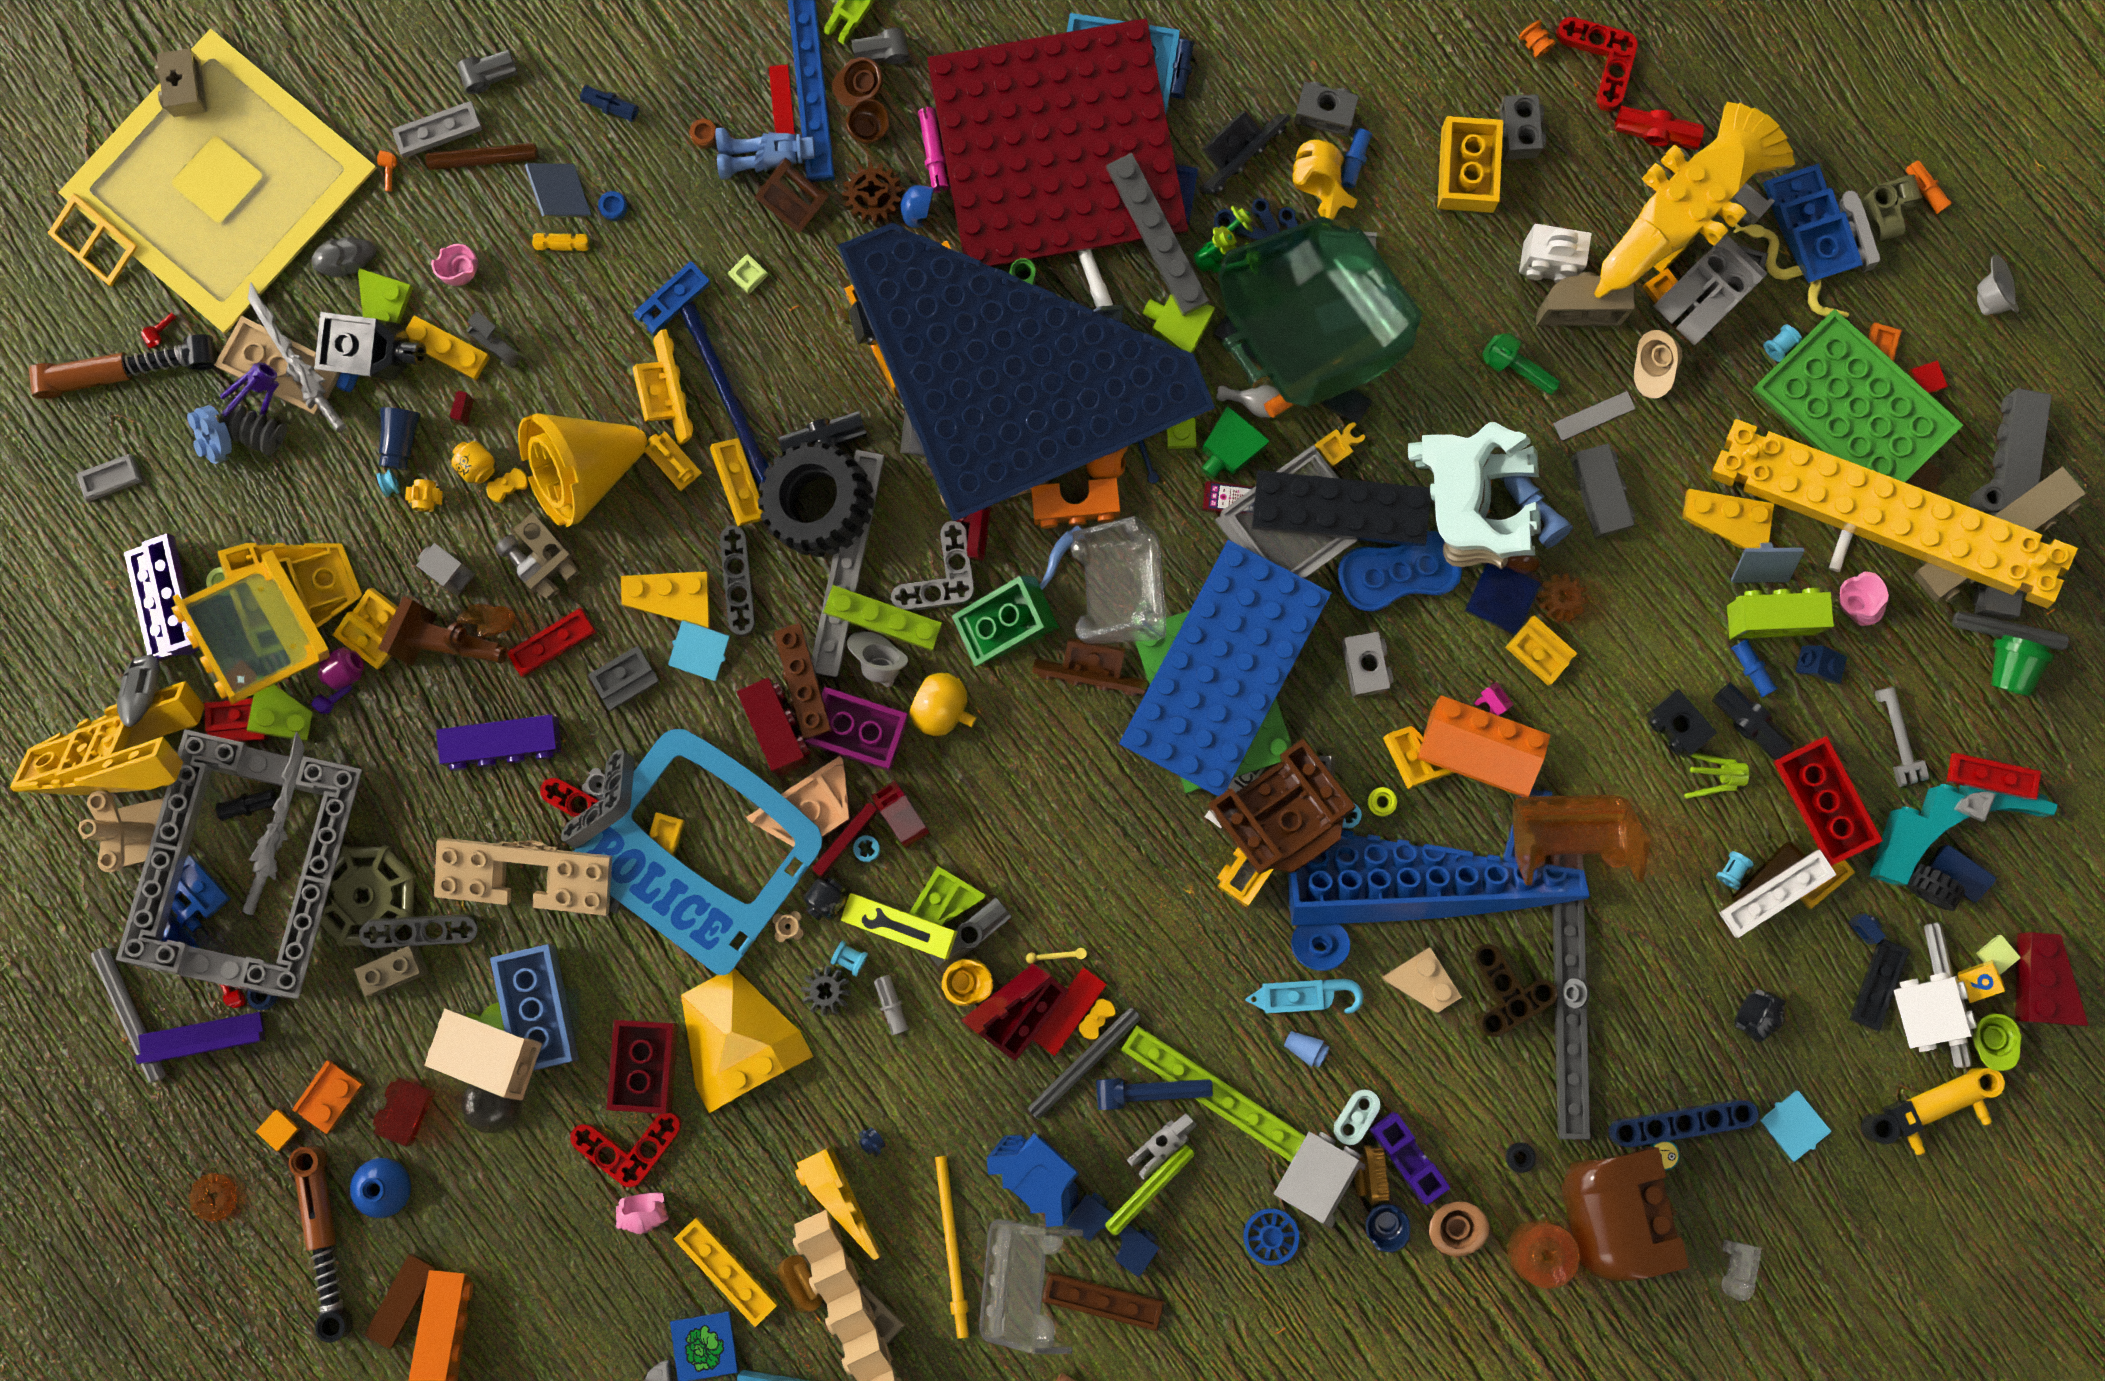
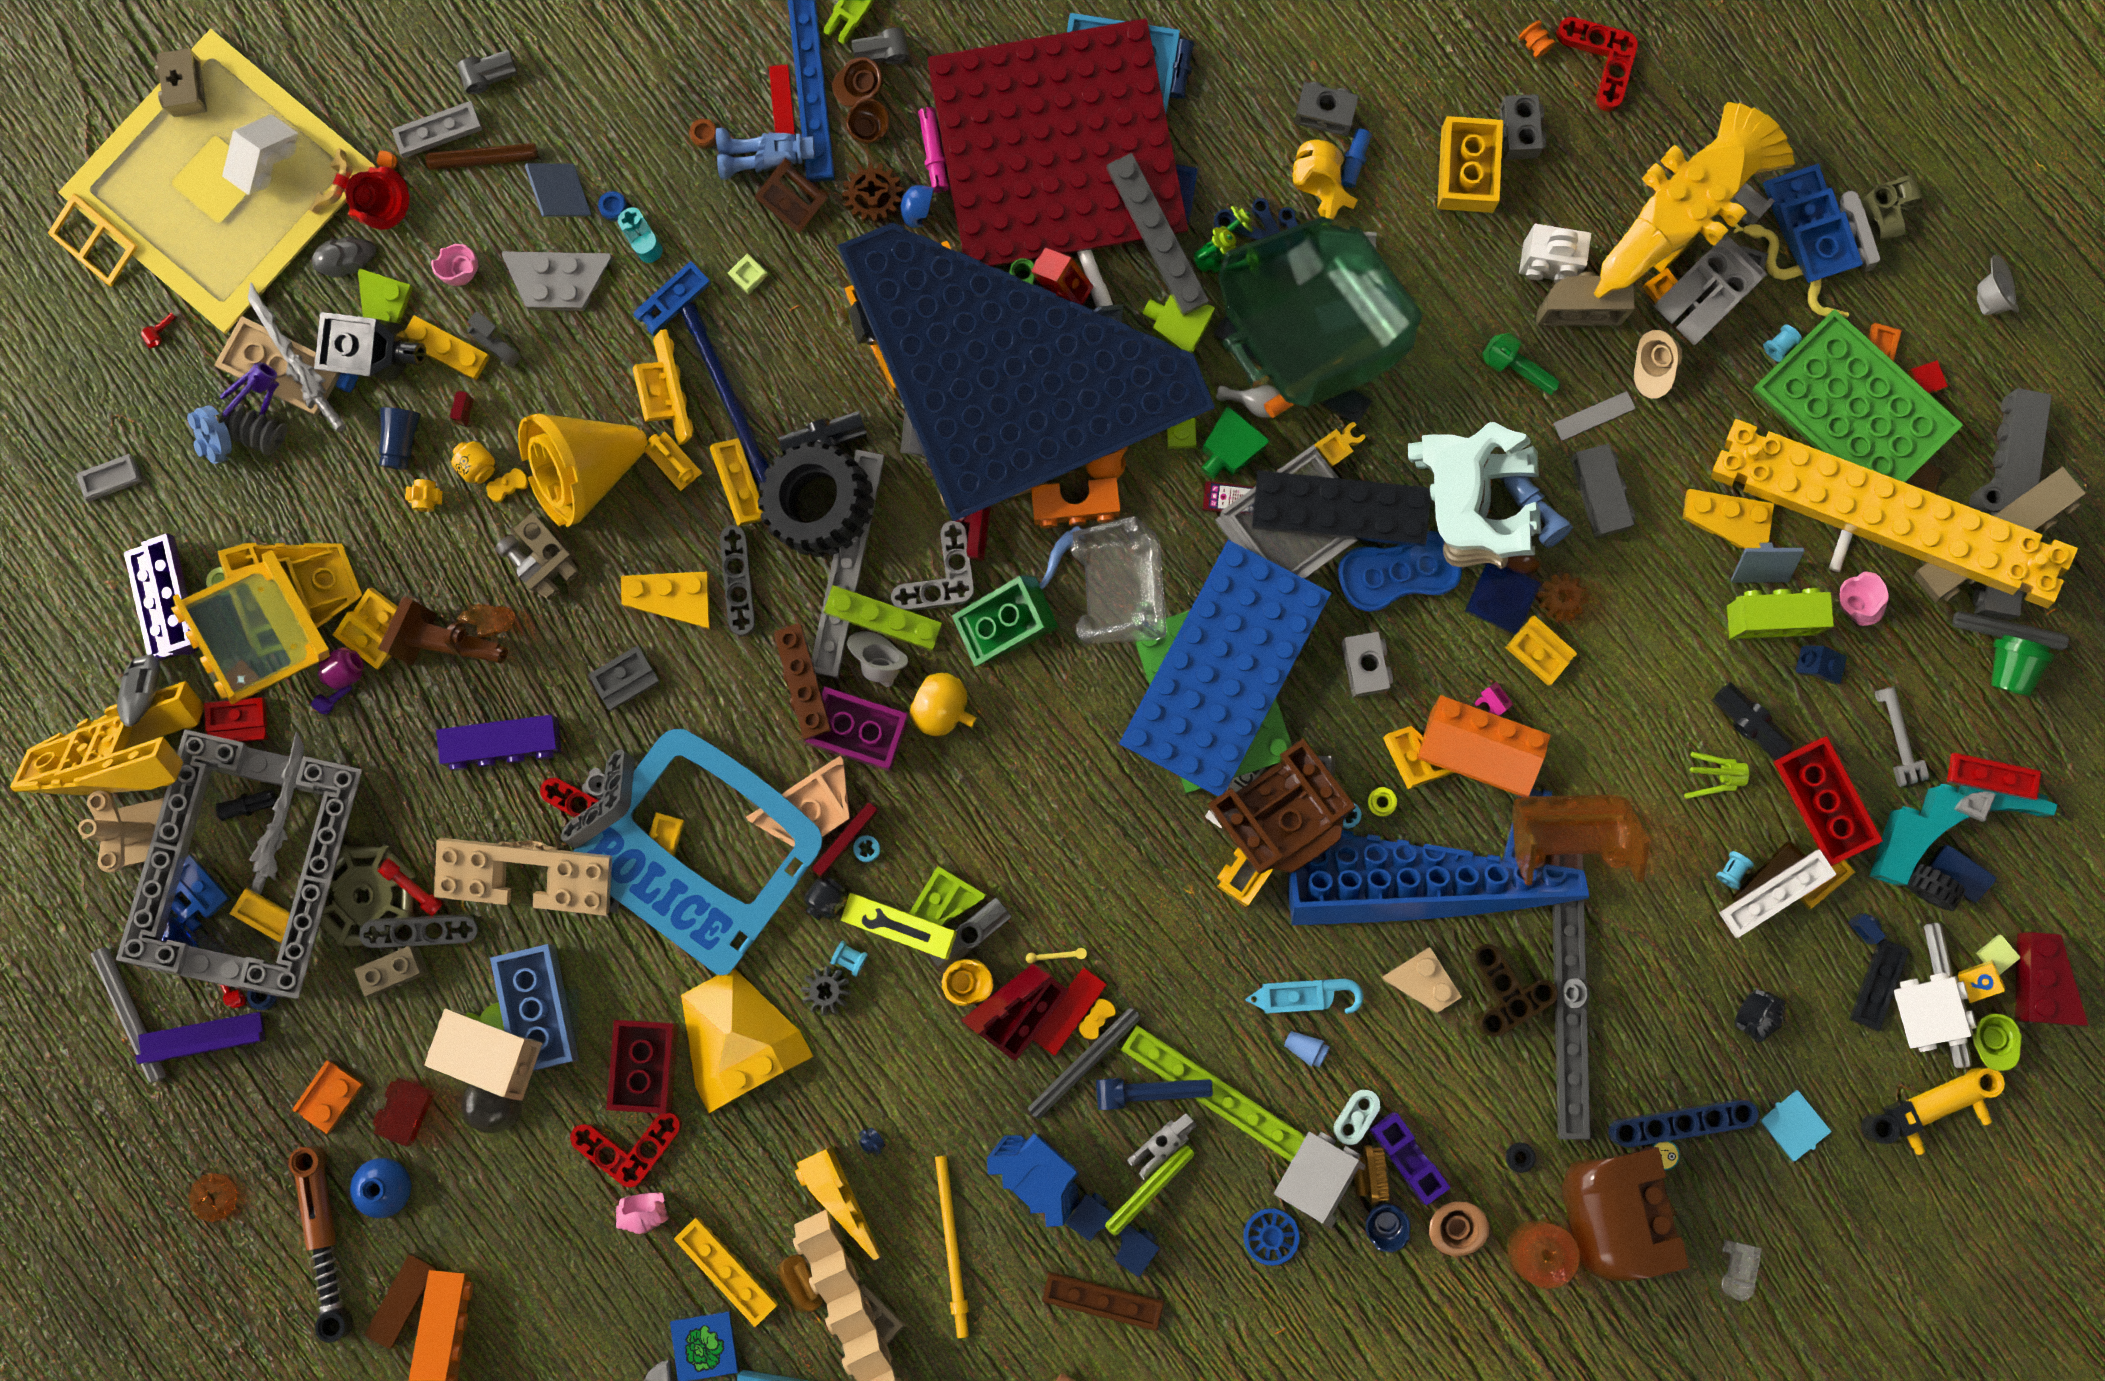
piece [28,334,217,399] -> none
lime wing [247,675,313,742] -> none
light orange tile [255,1109,301,1151] -> none
medium azure bush [376,469,401,498] -> none
light grey brick [416,543,475,596] -> none
red tile [507,607,597,678] -> none
yellow axle [532,233,589,251] -> none
dark blue pin [580,84,639,122] -> none
medium azure piece [668,620,730,681] -> none
dark red brick [736,677,811,777] -> none
tan plate [773,911,804,942] -> none
dark red tile [871,780,930,849] -> none
light grey axle [874,975,909,1035] -> none
clear windscreen [979,1219,1083,1354] -> none
reddish brown bracket [1032,637,1148,696] -> none
dark blue hinge [1138,439,1159,484] -> none
black bracket [1200,111,1291,194] -> none
blue dish [1291,924,1350,971] -> none
red piece [1614,106,1704,151] -> none
black brick [1645,689,1717,758] -> none
blue pin [1731,639,1778,698] -> none
orange axle [1905,161,1952,214] -> none
none -> white brick [222,114,298,195]
none -> yellow tile [229,887,290,944]
none -> red helmet [309,148,409,230]
none -> red bar [377,858,443,916]
none -> light grey wing [502,251,613,311]
none -> teal piece [618,207,663,263]
none -> red brick [1031,248,1094,305]

